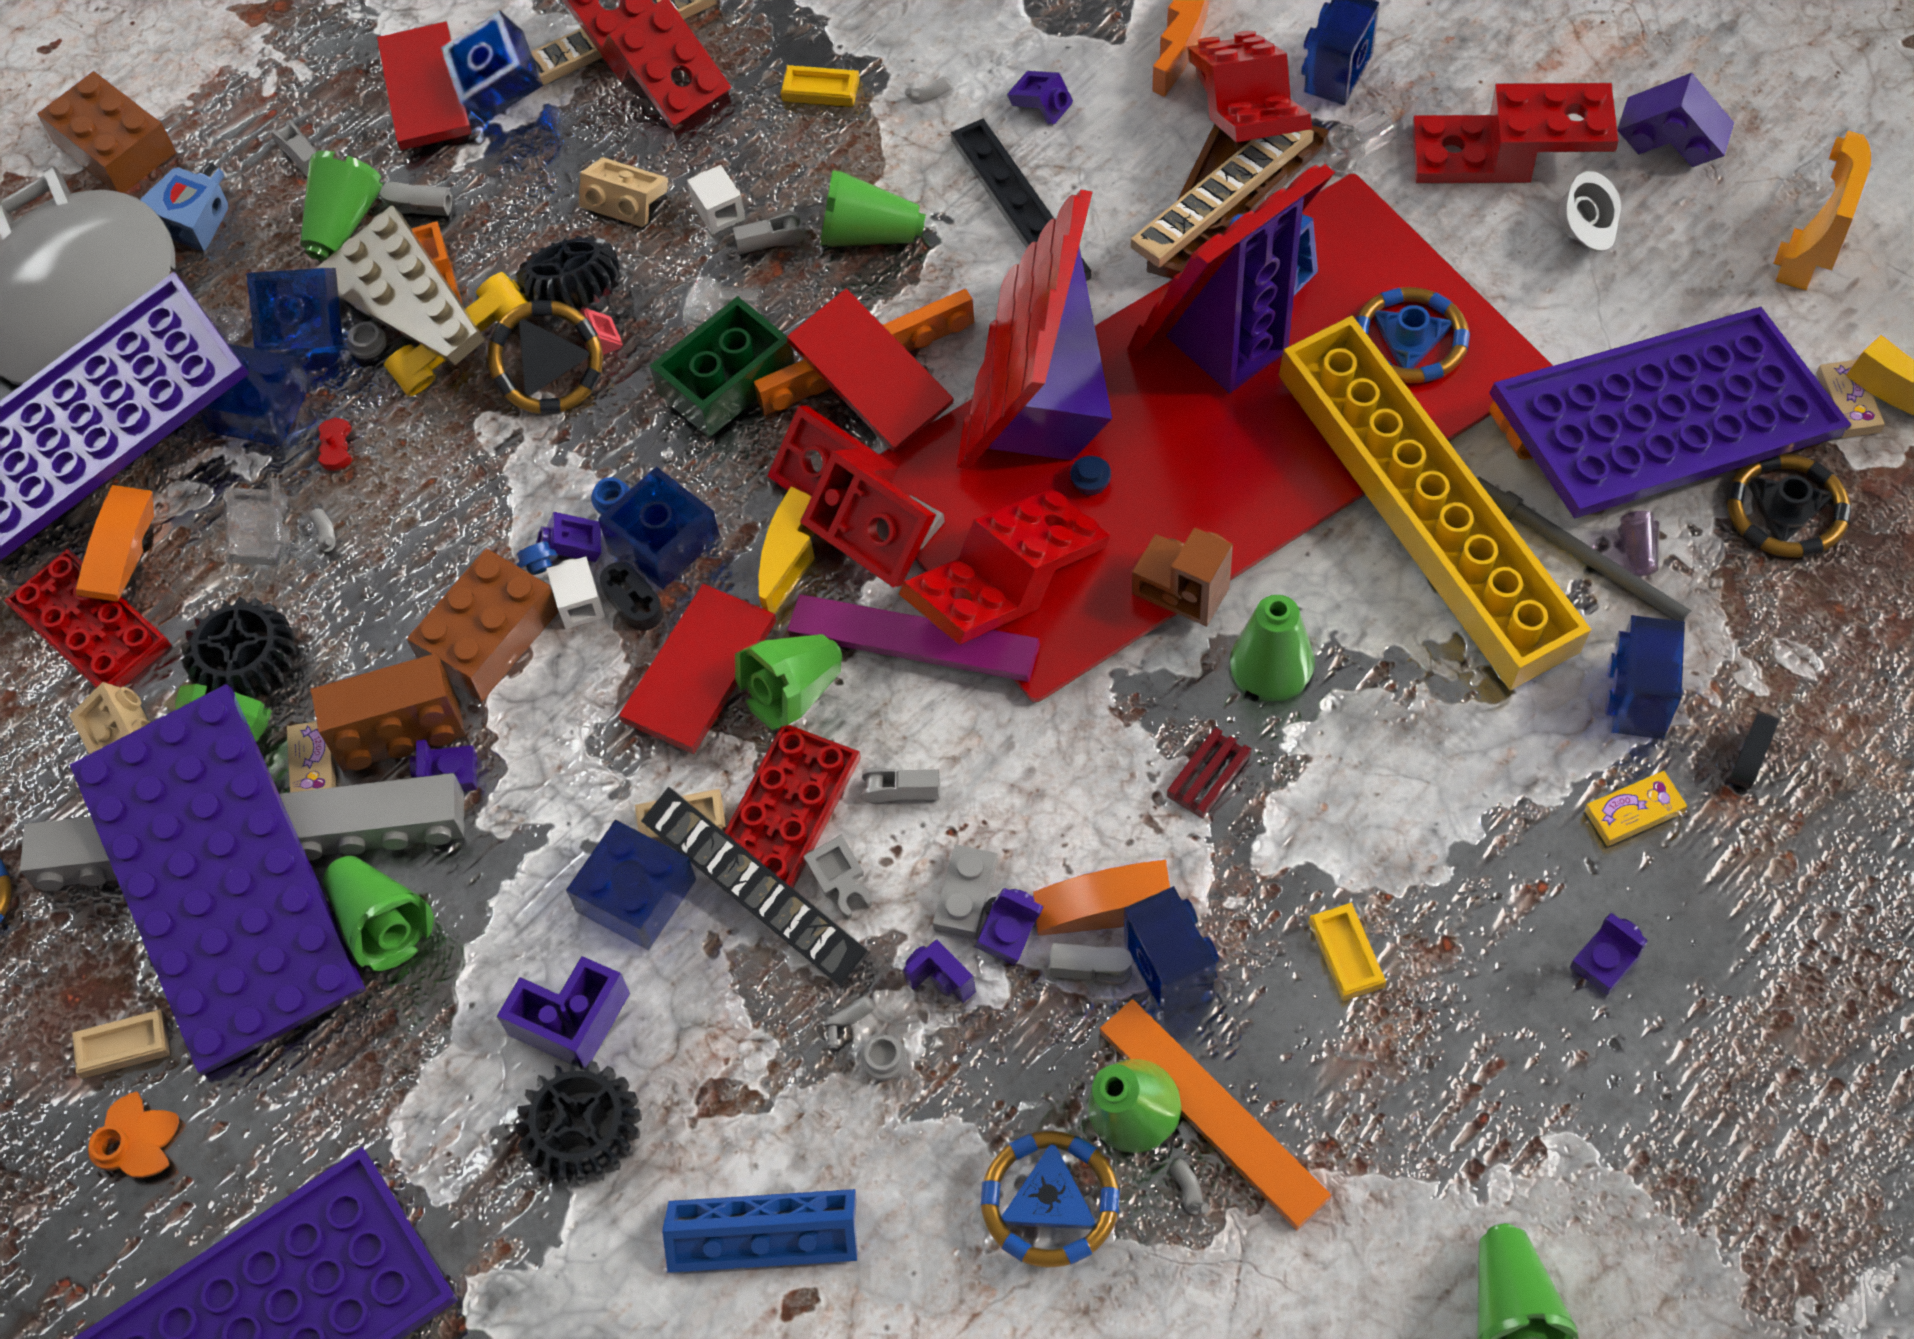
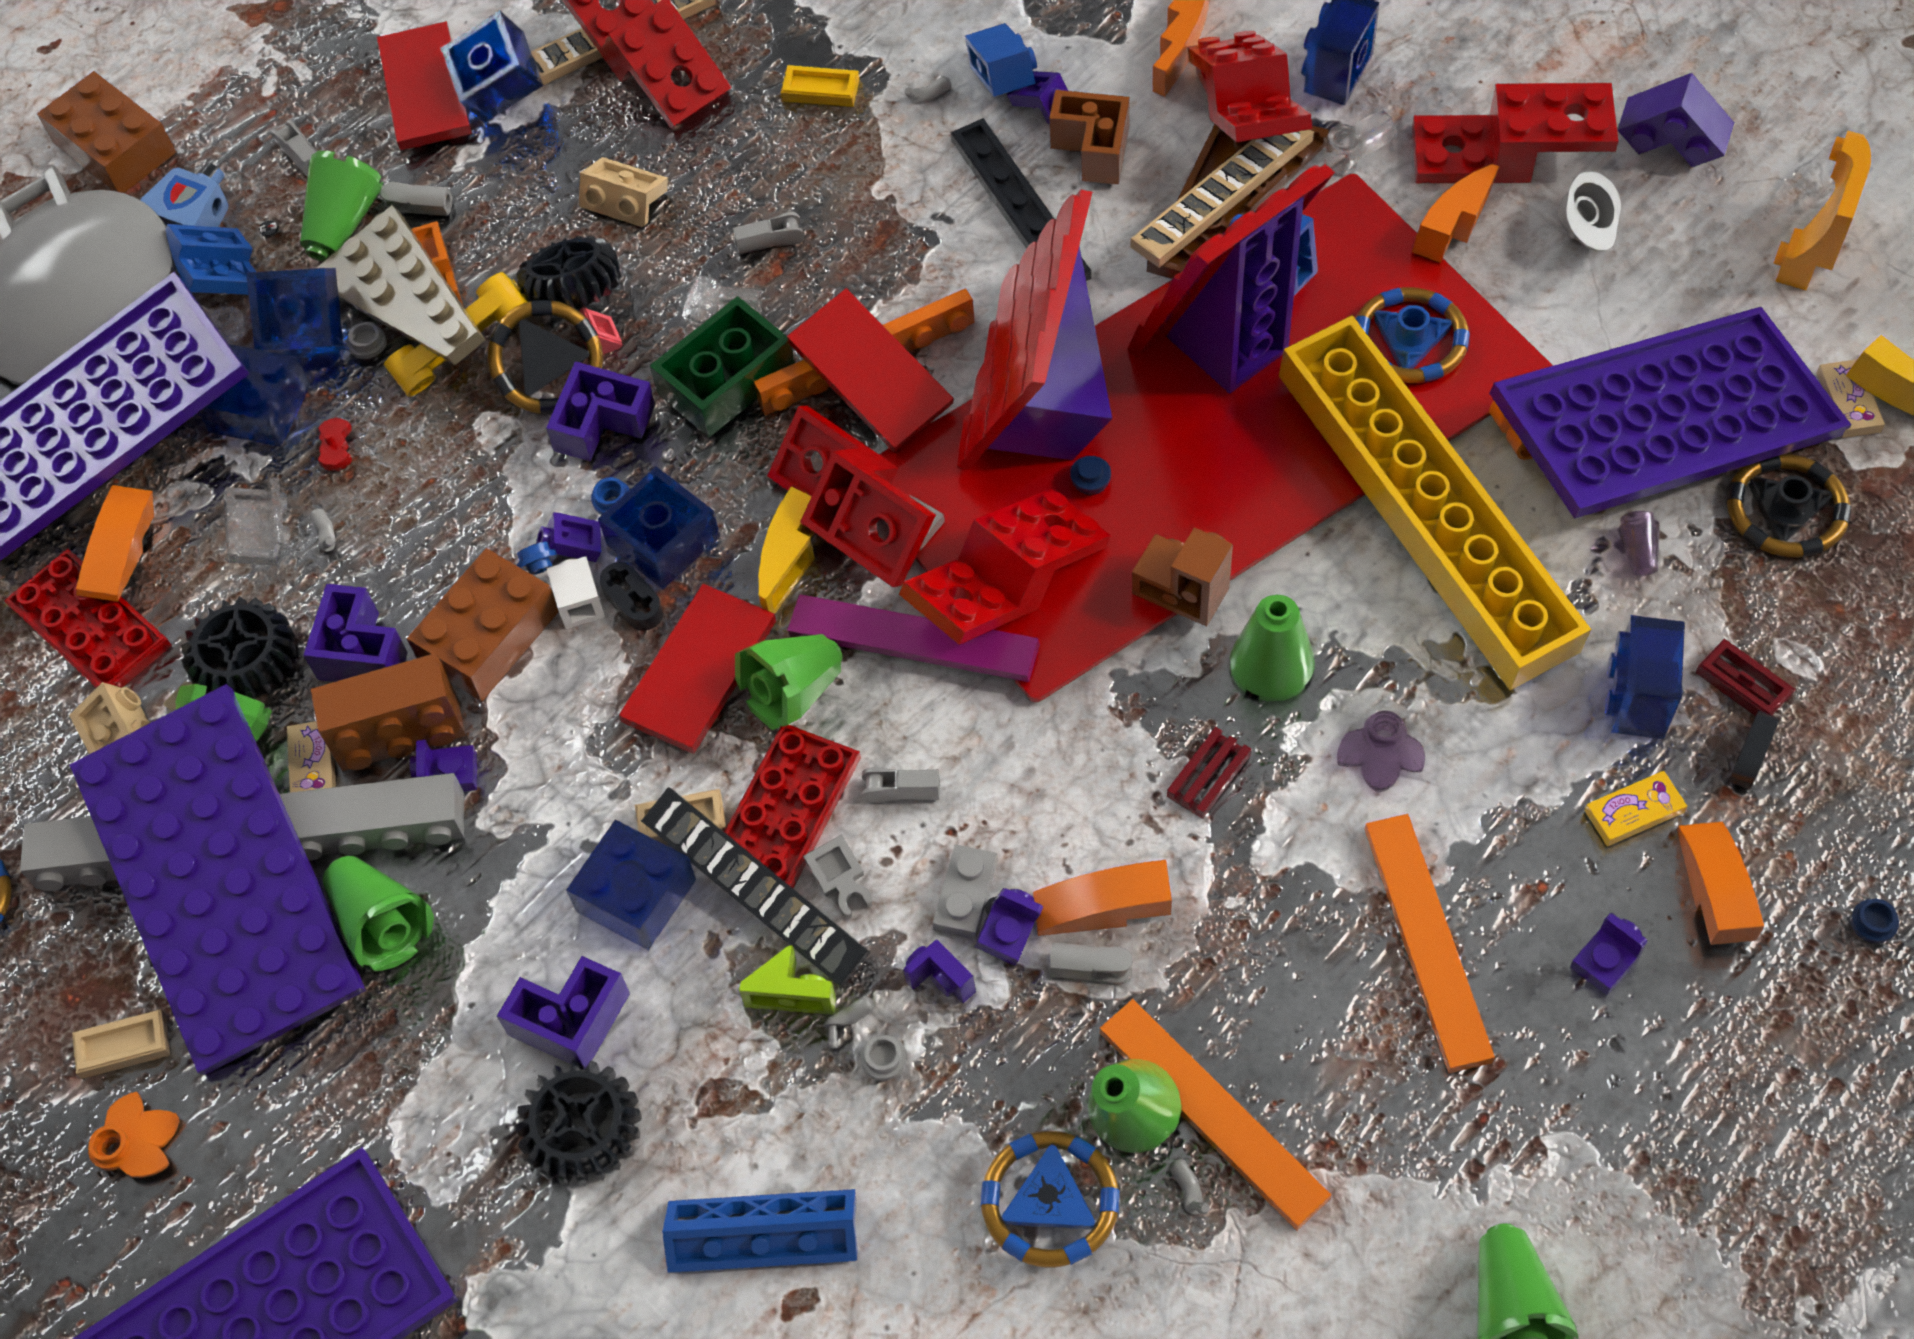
white brick [687,165,745,234] -> none
bright green cone [820,170,926,247] -> none
clear blue brick [1124,886,1219,1020] -> none
yellow tile [1309,902,1386,1002] -> none
dark grey bar [1477,476,1692,625] -> none
none -> blue slope [165,224,264,295]
none -> black piece [259,221,278,236]
none -> dark purple brick [303,584,408,682]
none -> dark purple brick [546,361,655,461]
none -> lime slope [739,945,836,1015]
none -> blue brick [965,23,1037,97]
none -> dark orange brick [1049,90,1130,185]
none -> clear purple plate [1337,710,1425,793]
none -> orange tile [1364,814,1495,1074]
none -> orange slope [1412,164,1499,263]
none -> orange slope [1677,821,1764,945]
none -> dark red tile [1695,638,1796,716]
none -> dark blue plate [1850,899,1899,944]

